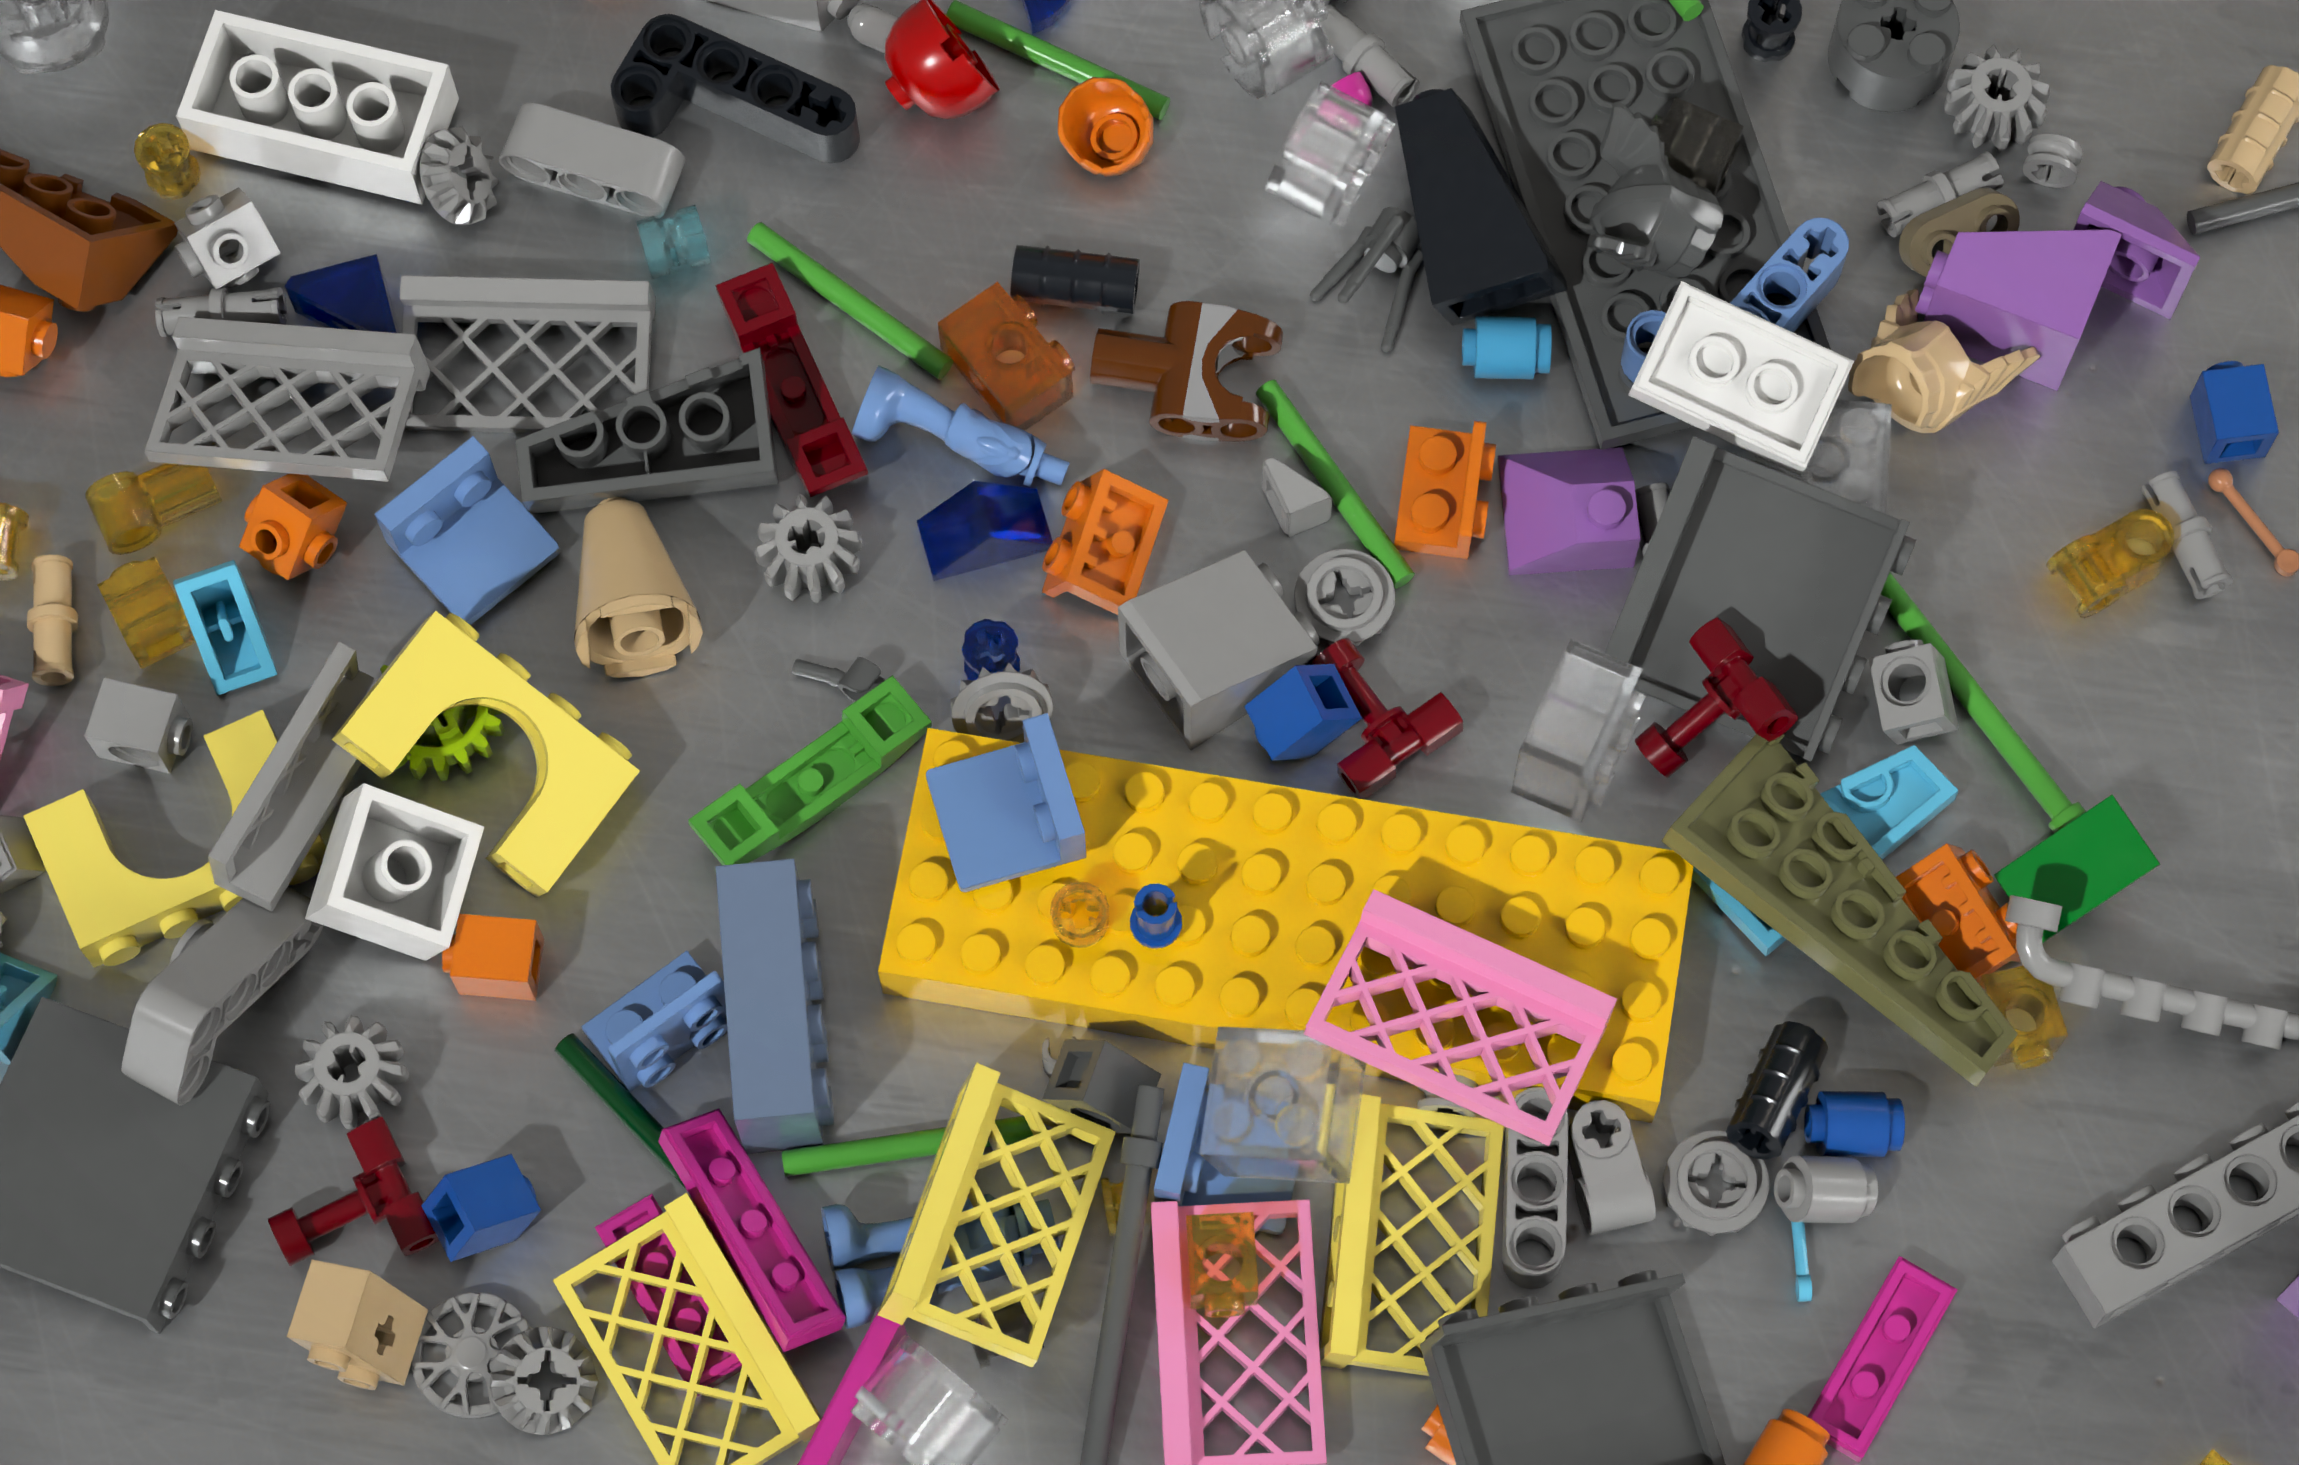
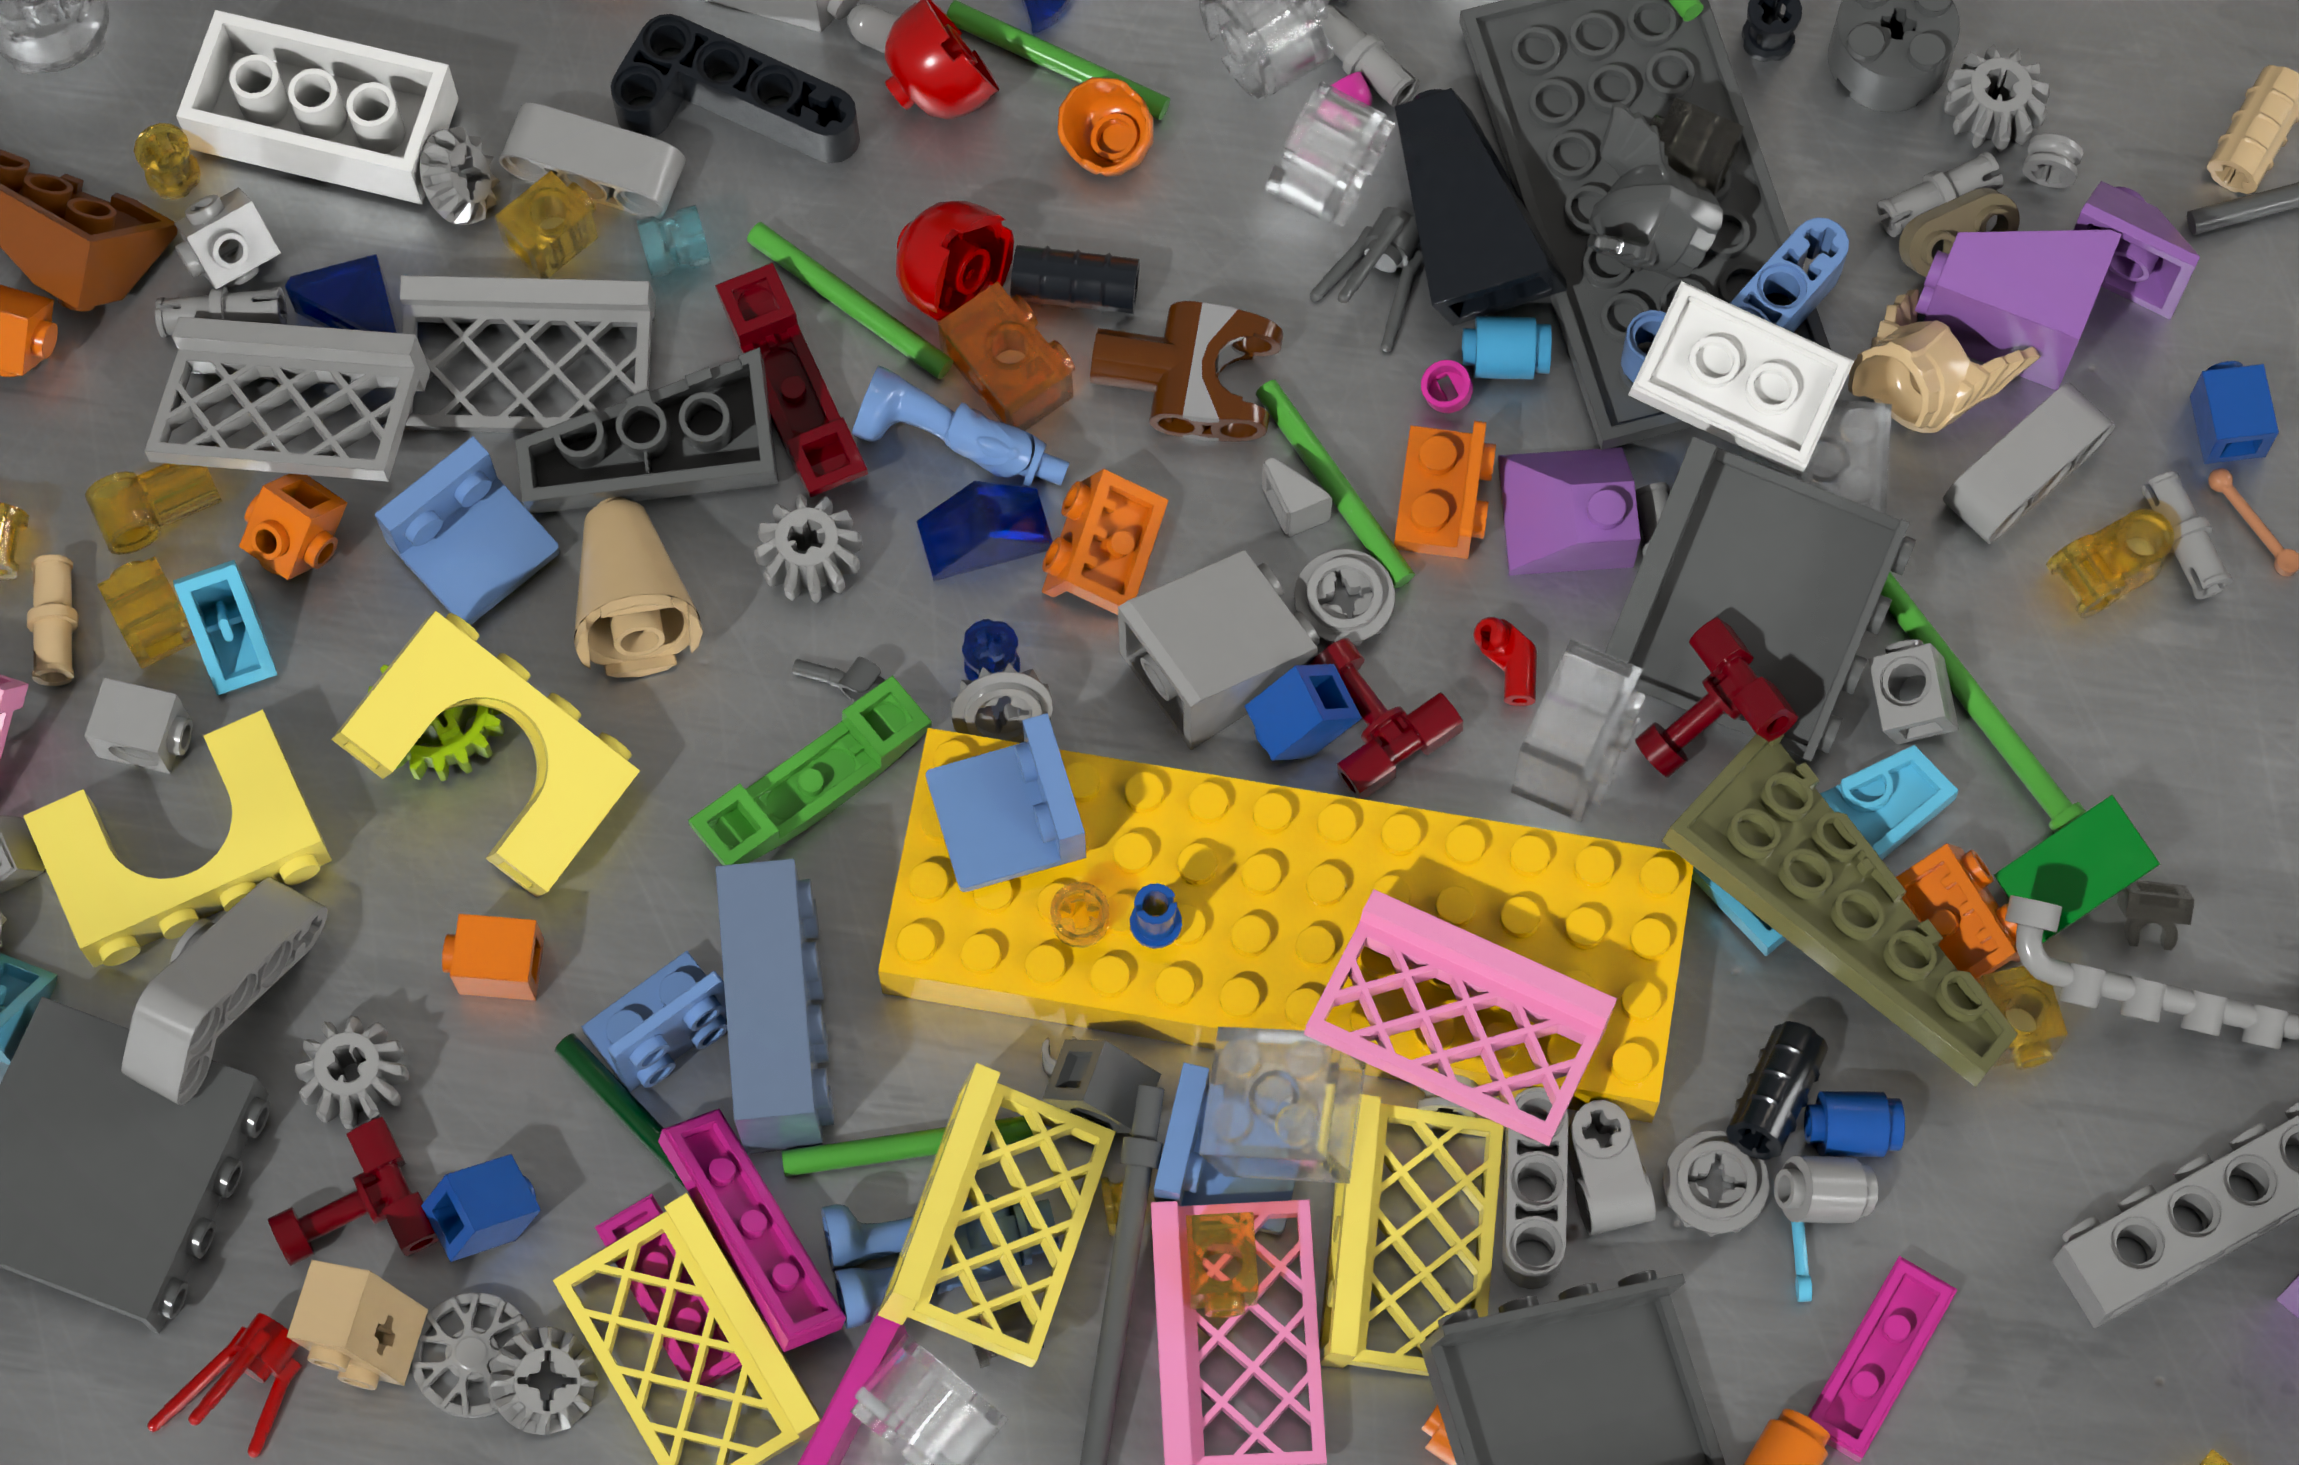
light grey fence [208,642,378,912] -> none
white brick [305,783,484,961] -> none
none -> red plant [147,1313,302,1458]
none -> clear yellow brick [495,171,598,279]
none -> red cylinder [896,201,1014,328]
none -> dark pink hinge [1421,360,1473,414]
none -> red arm [1473,617,1537,706]
none -> light grey beam [1943,382,2115,544]
none -> clear smoke tile [2117,880,2195,951]

